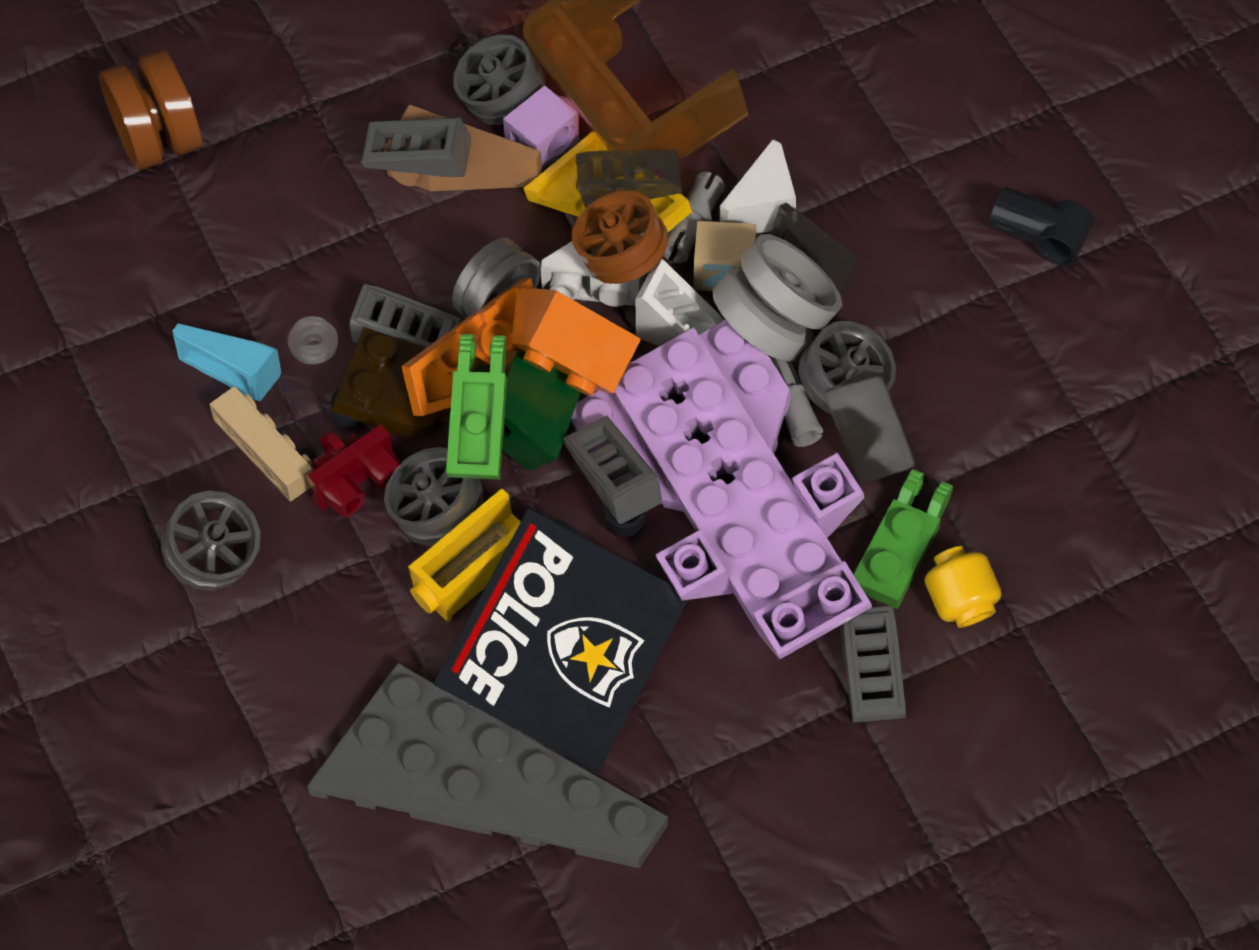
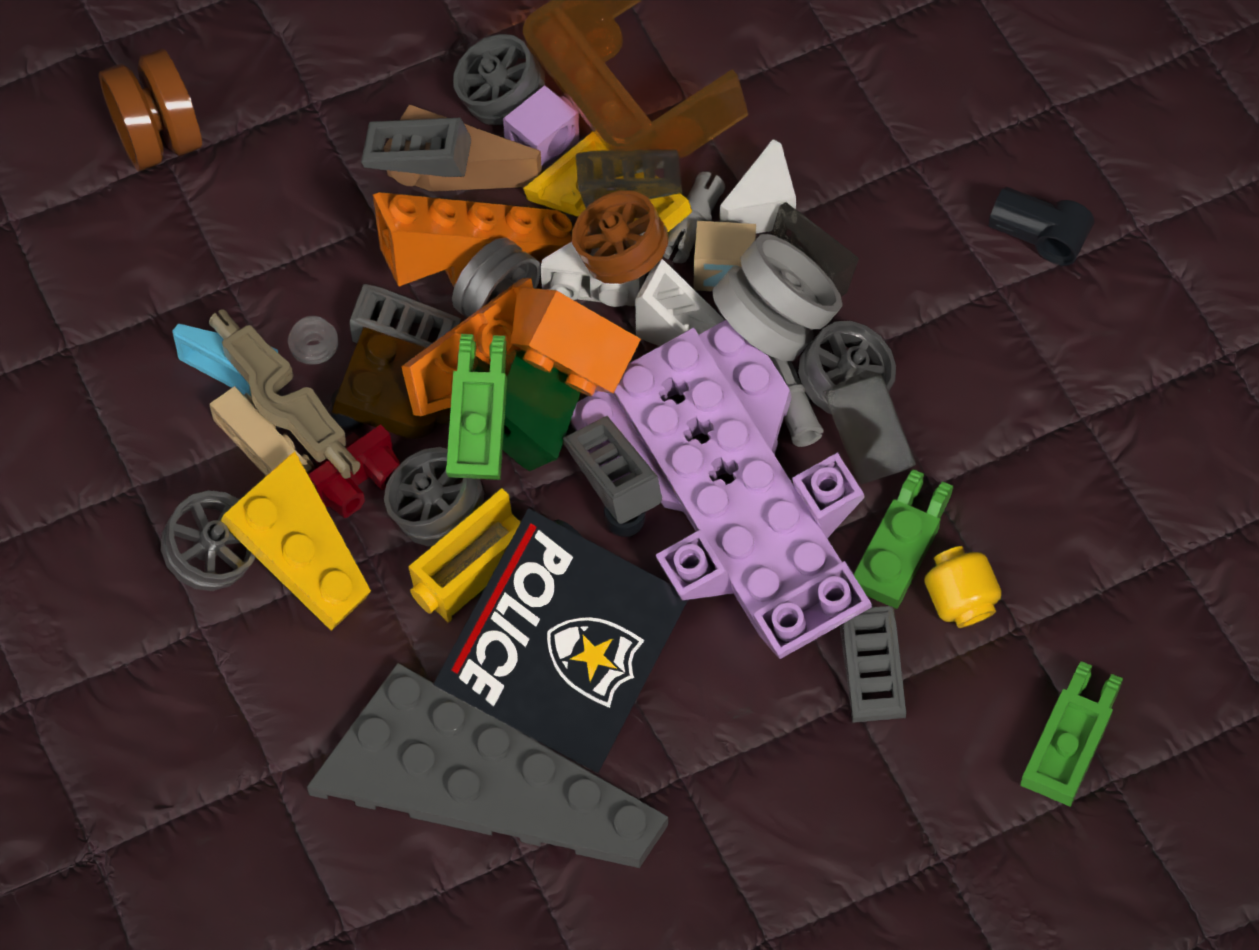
none -> dark tan piece [209,310,361,479]
none -> yellow wing [221,451,371,631]
none -> orange slope [373,192,573,287]
none -> bright green hinge [1020,661,1123,807]

